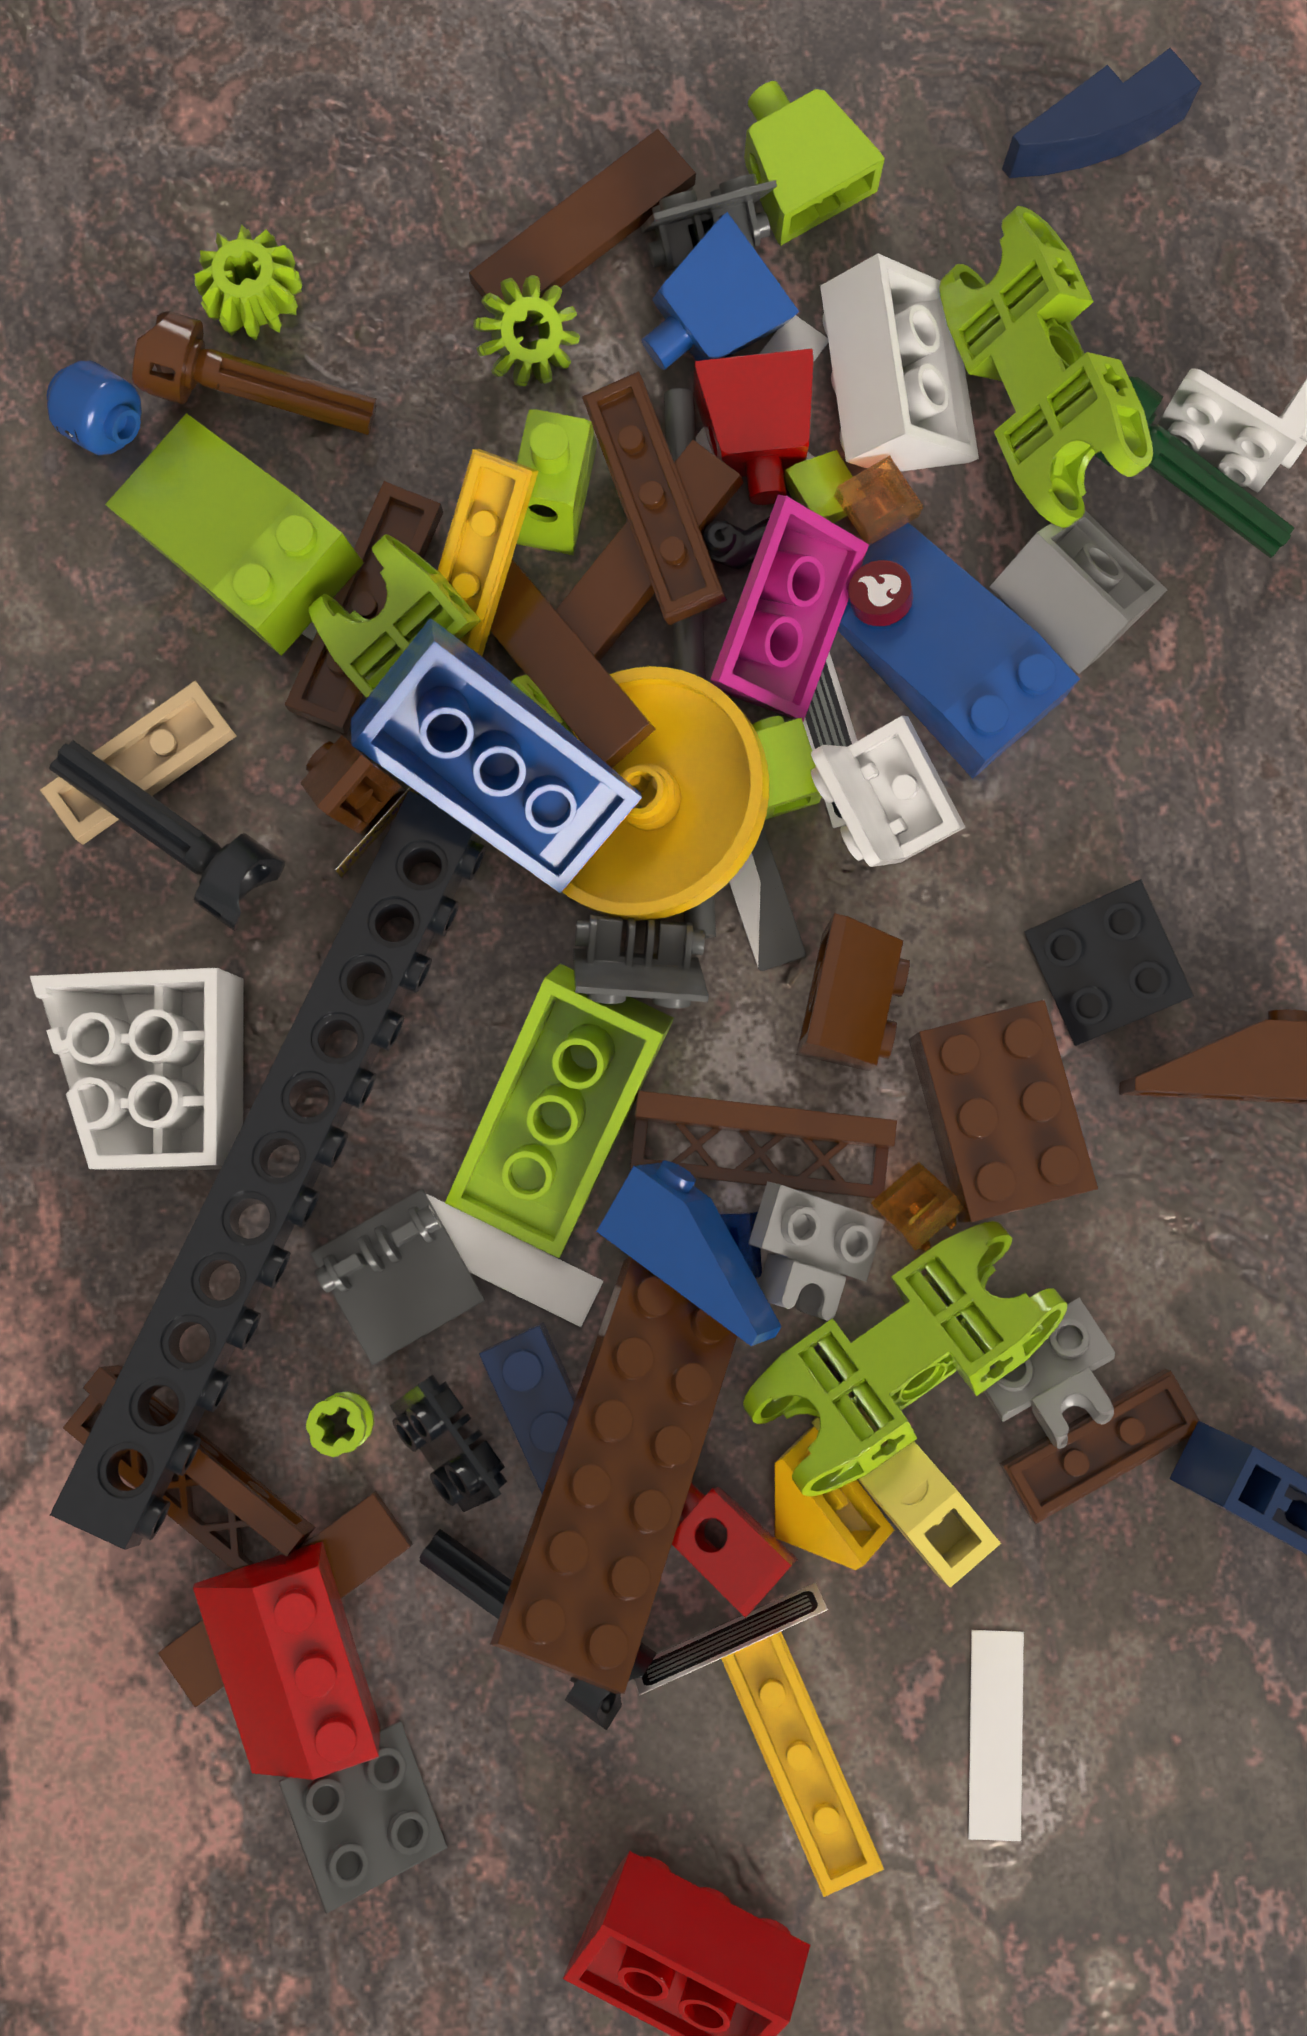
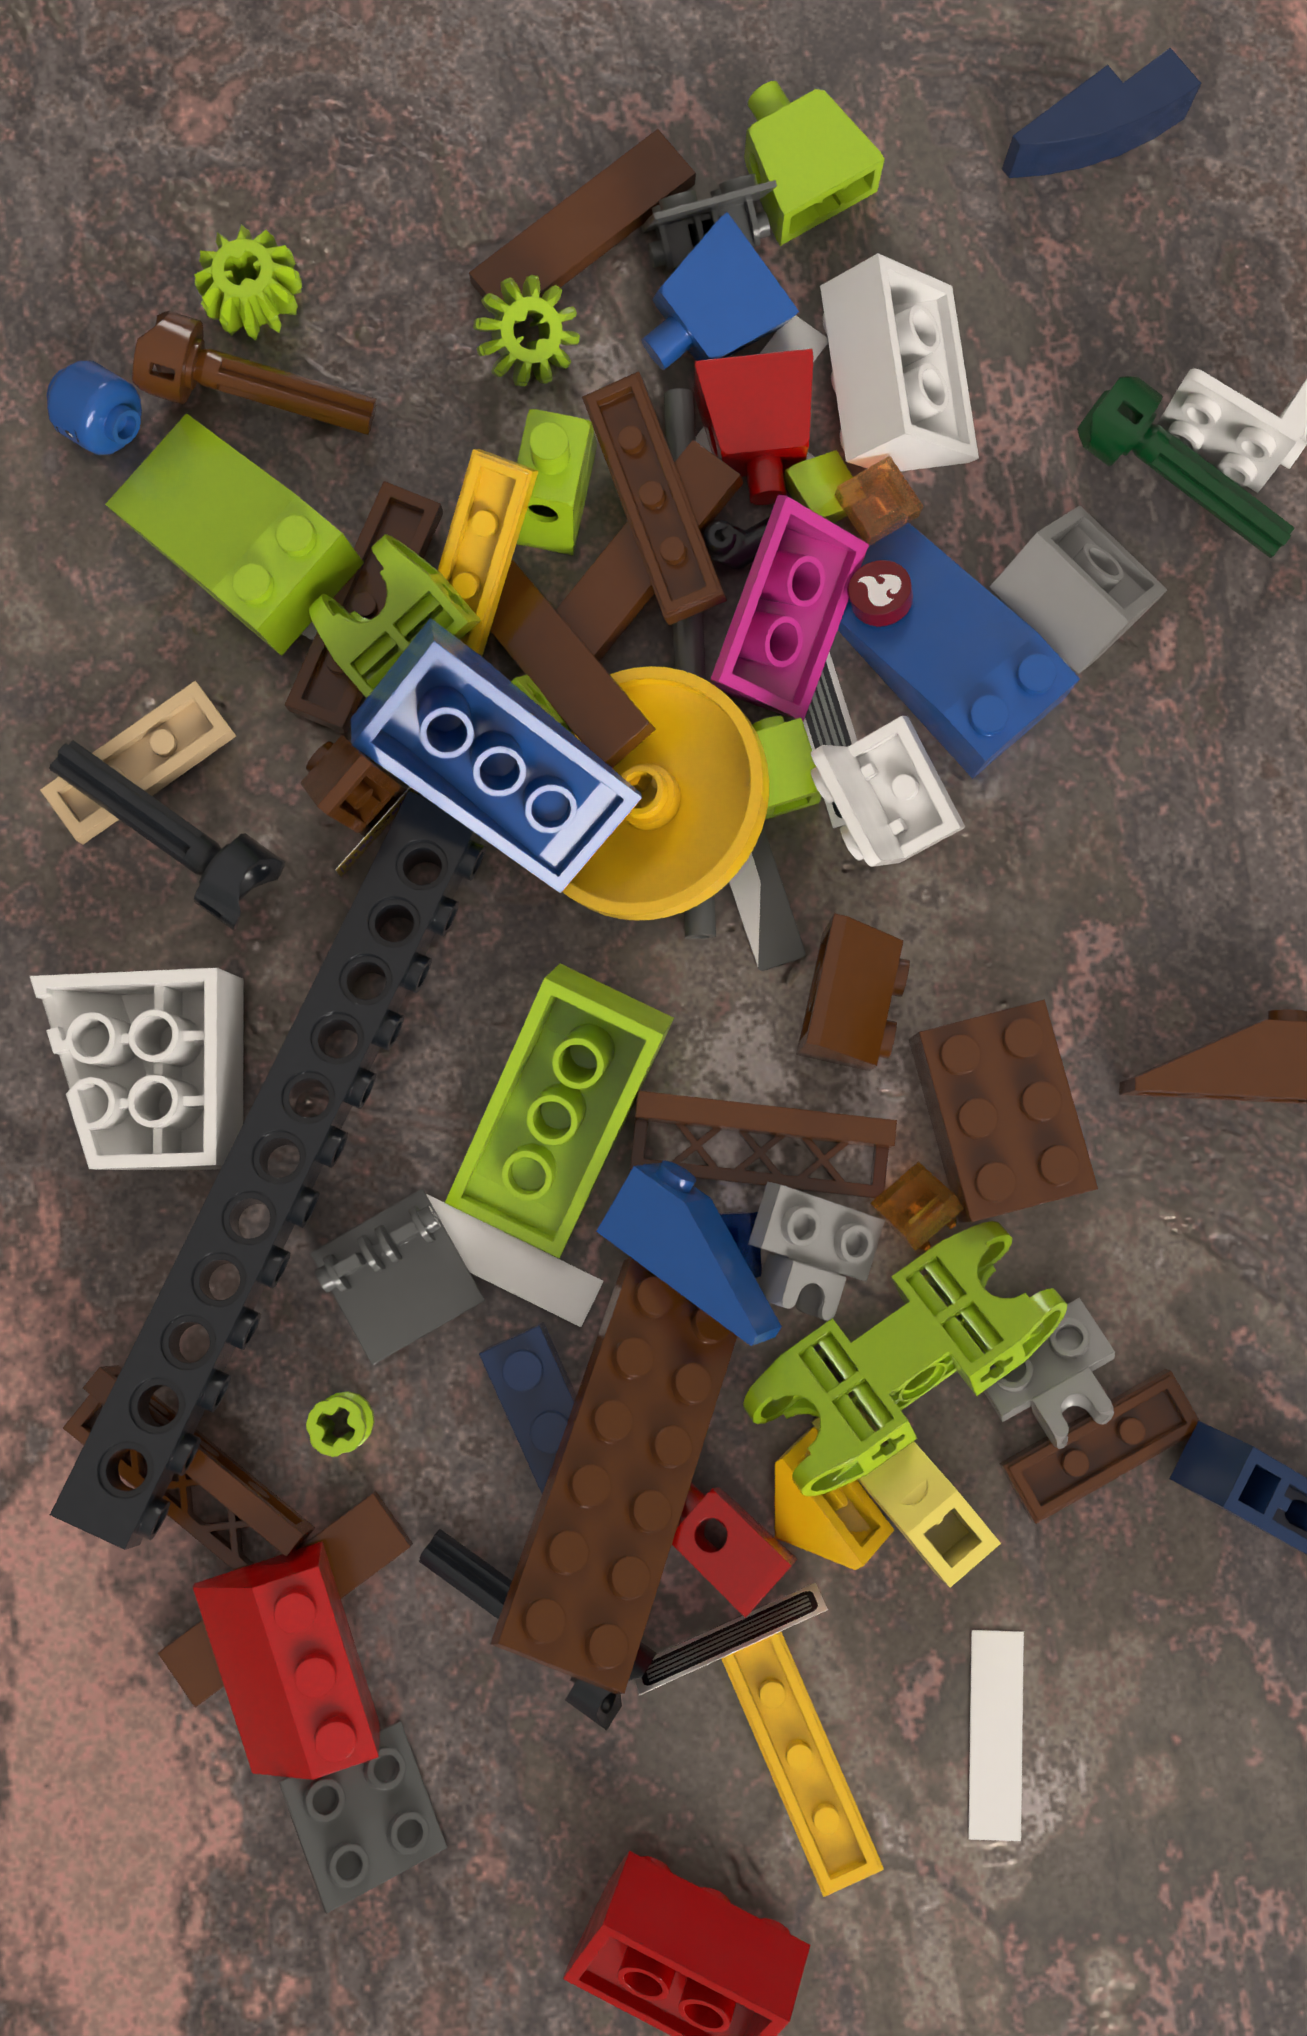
black hinge [390,1375,507,1512] -> none
dark grey hinge [573,915,709,1008] -> none
lime piece [939,206,1153,528] -> none
black hinge [1024,879,1194,1046] -> none

